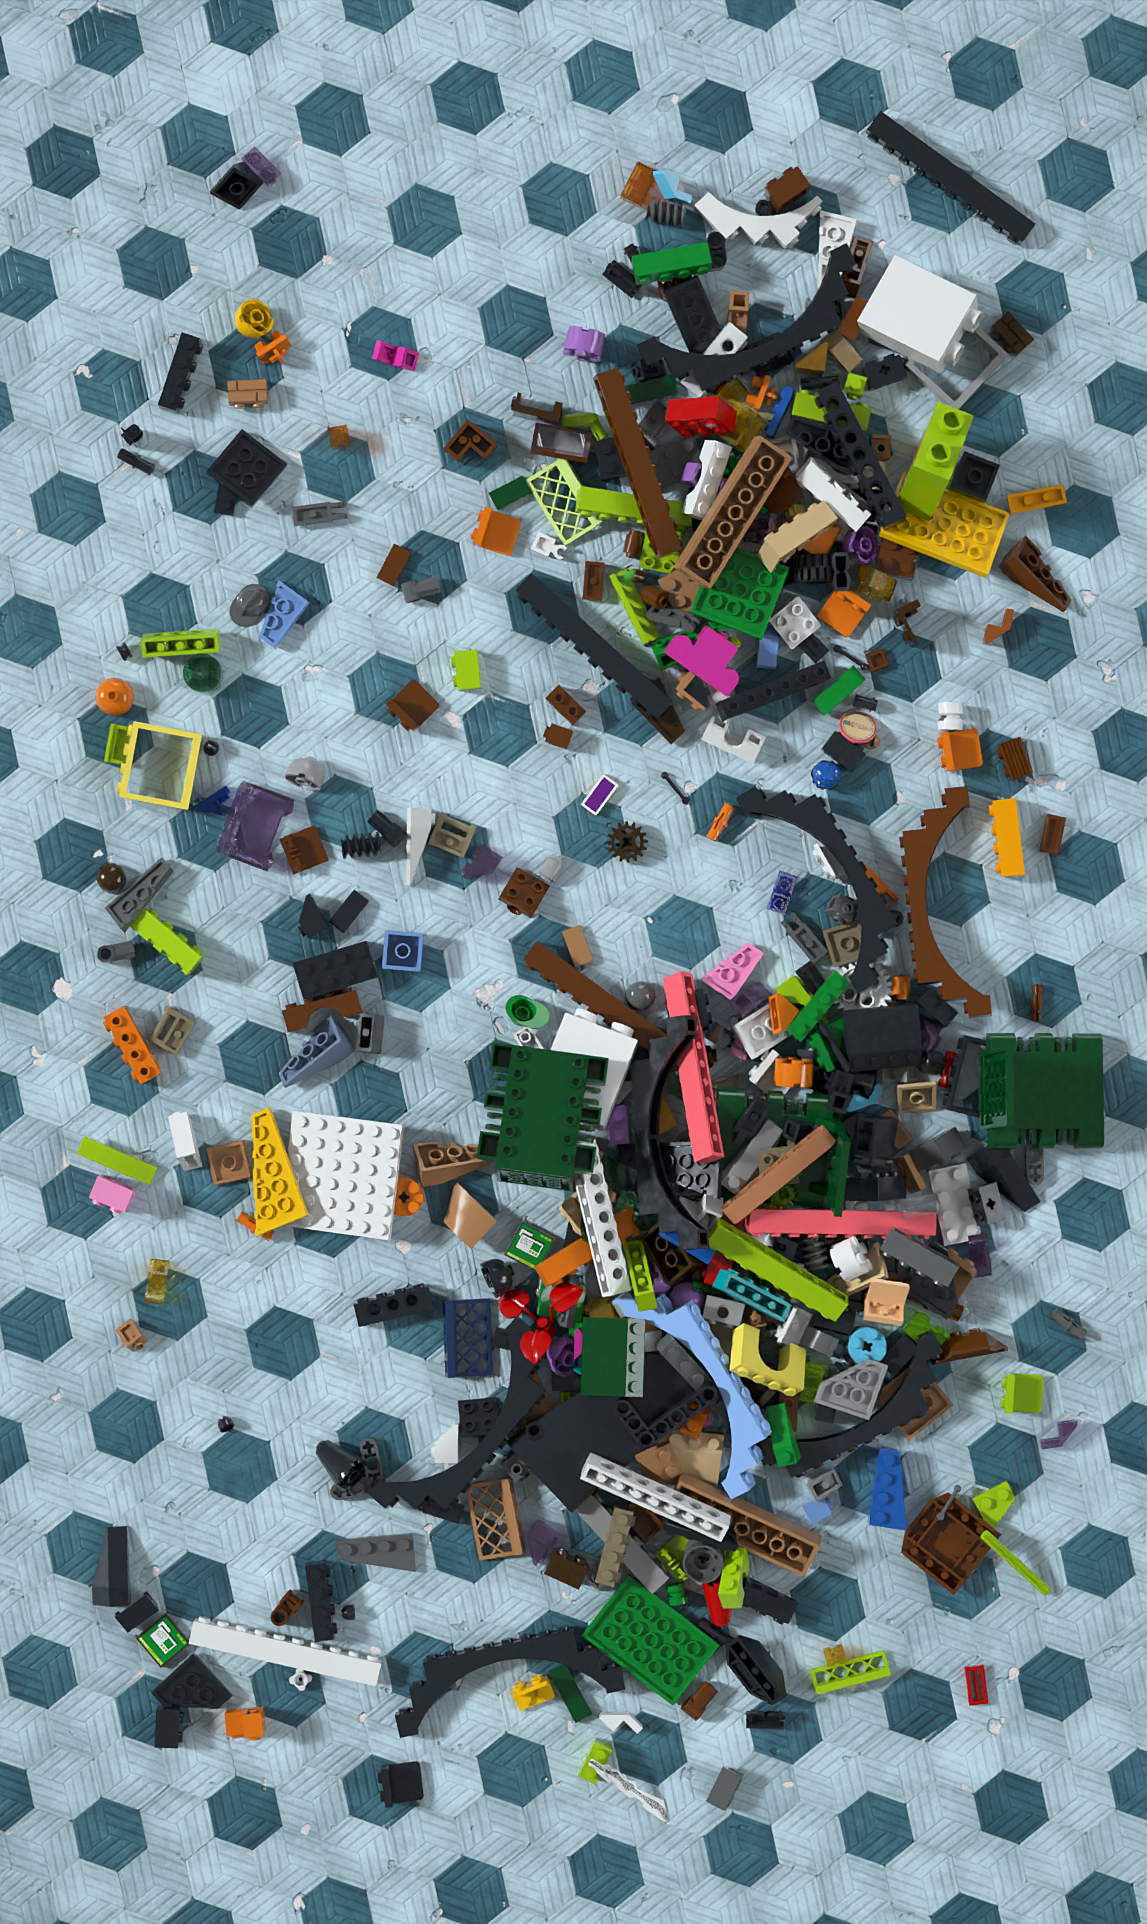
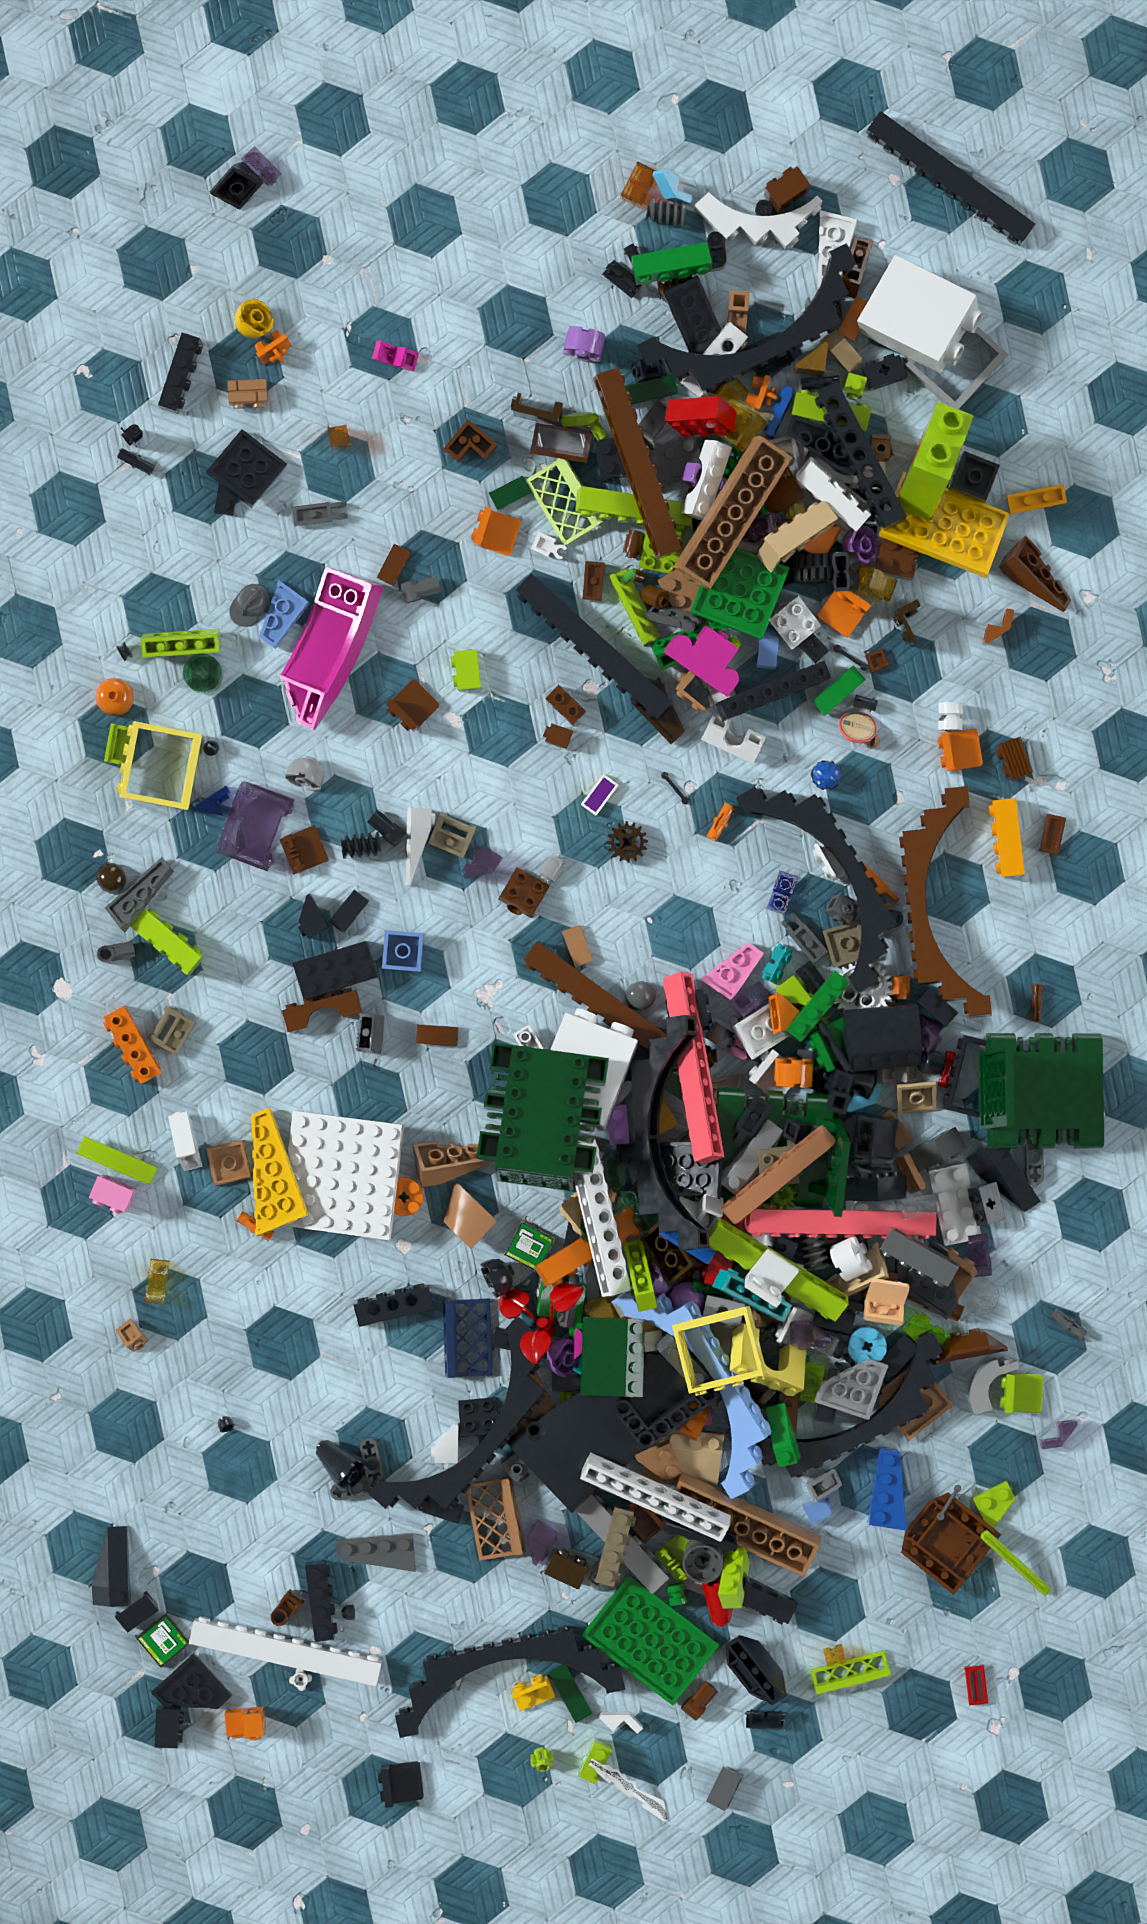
sand blue wedge [279,1015,355,1088] -> none
green piece [505,995,550,1029] -> none
black pin [697,1617,735,1645] -> none
black brick [821,731,866,773] -> none
dark brown brick [990,311,1034,357] -> none
none -> dark pink slope [279,567,384,730]
none -> reddish brown slope [416,1024,458,1046]
none -> lime gear [530,1747,554,1772]
none -> light yellow window [672,1305,767,1396]
none -> white bracket [745,1249,799,1308]
none -> teal hinge [762,943,793,985]
none -> clear purple slope [790,1320,834,1350]
none -> light grey arch [968,1358,1020,1415]

